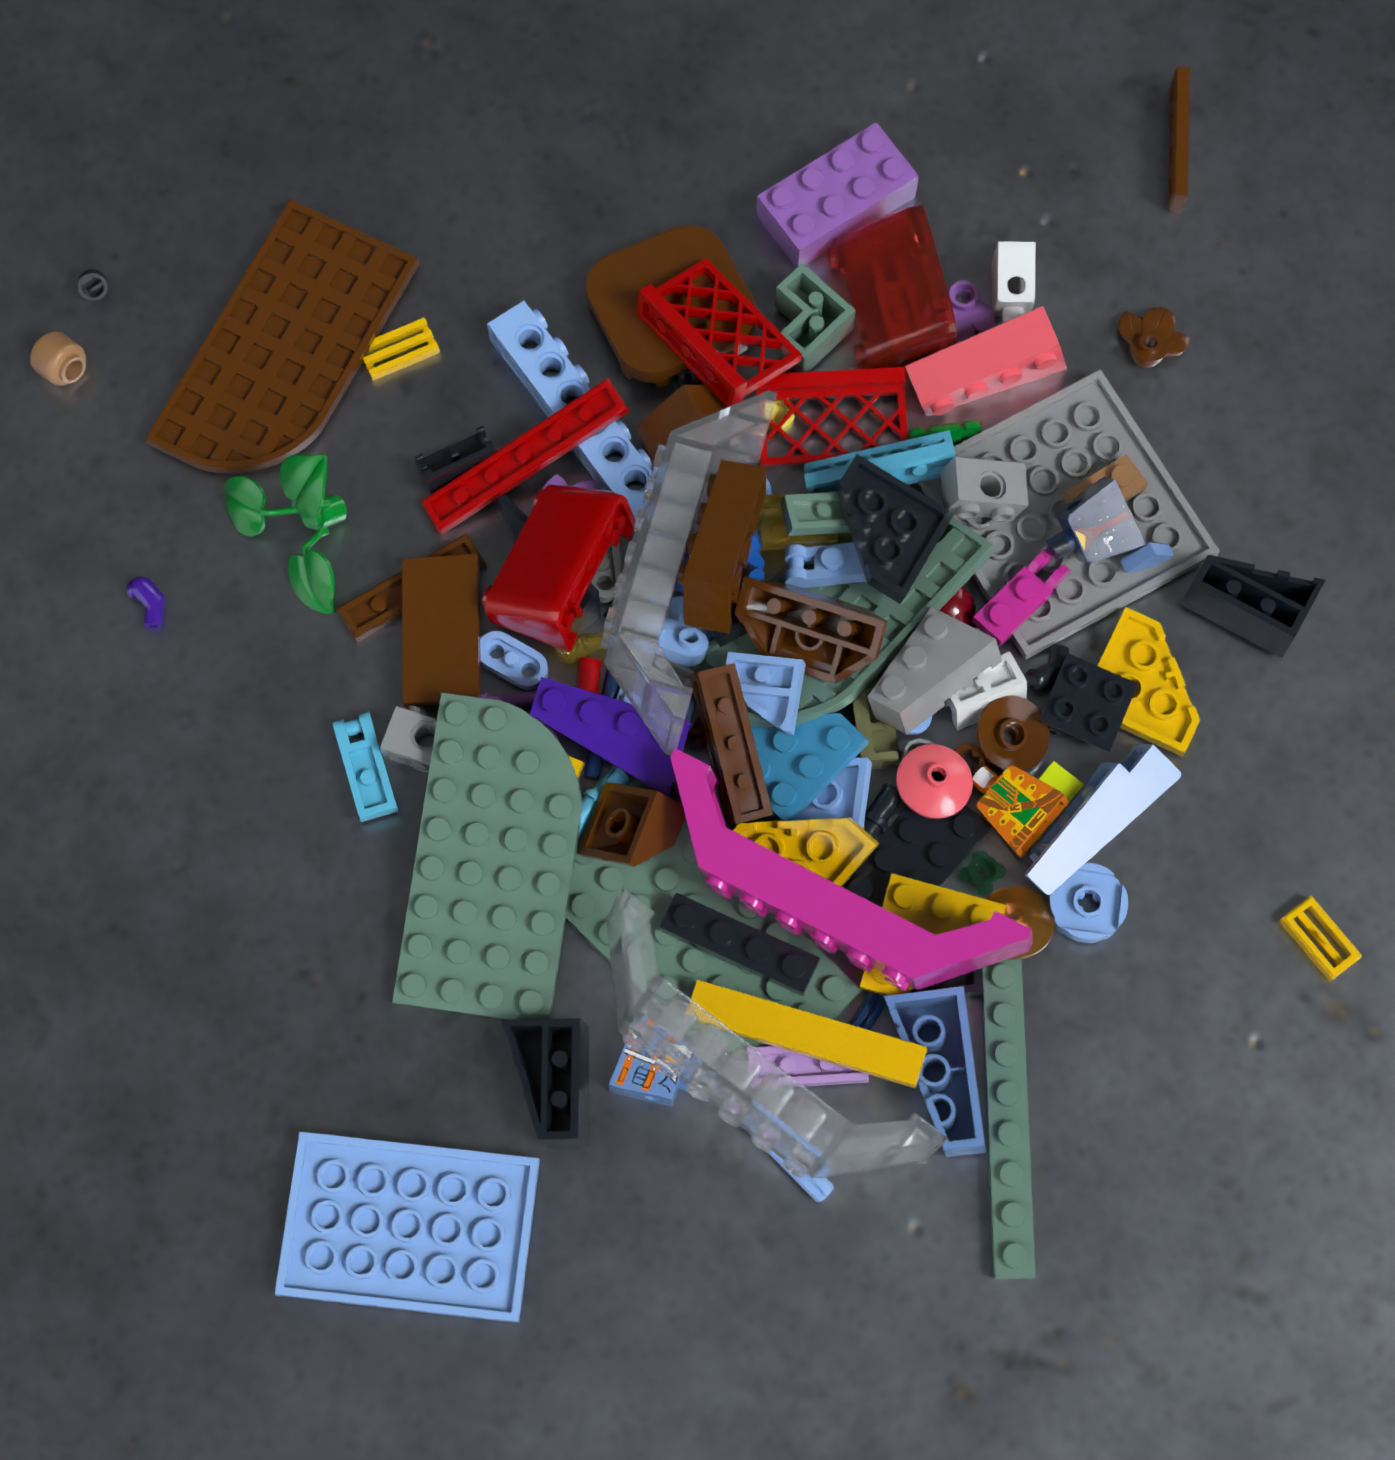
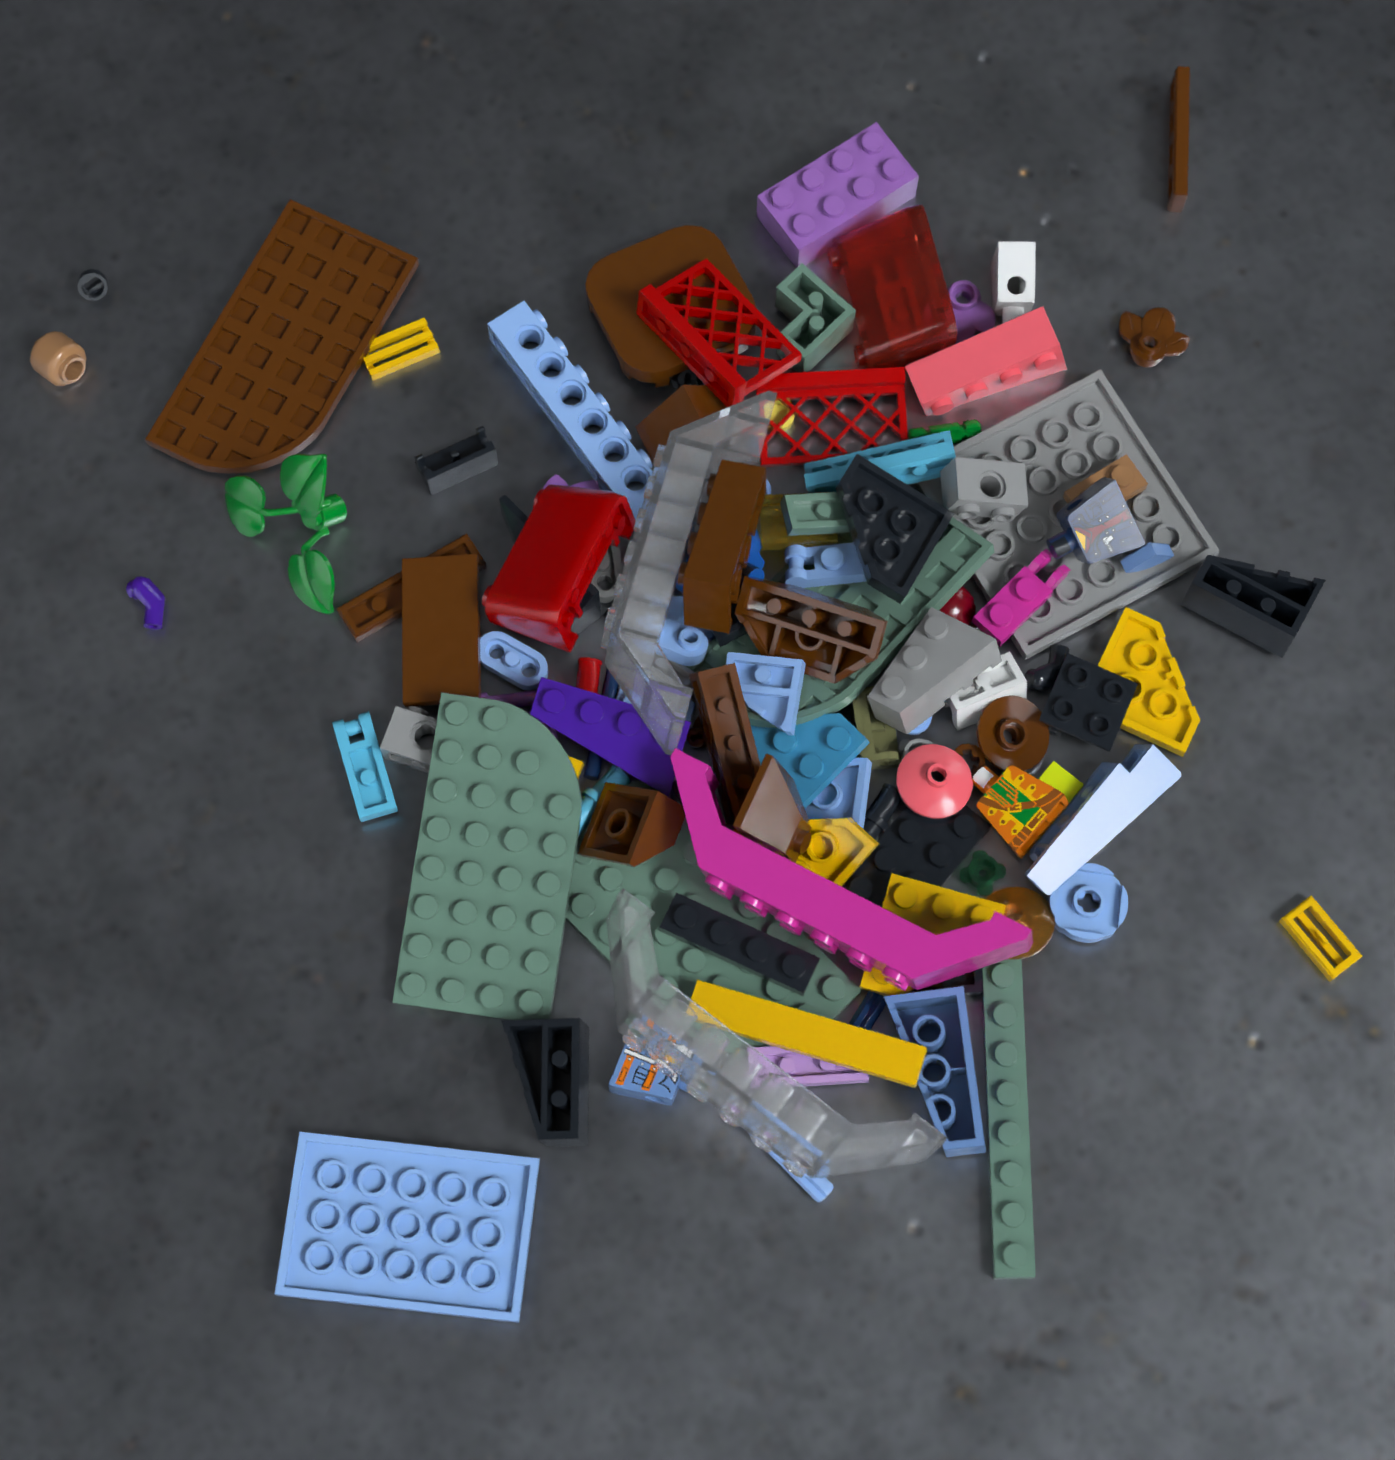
red tile [420,378,630,535] -> none
clear yellow arm [554,631,613,664] -> none
none -> slope [733,753,812,863]

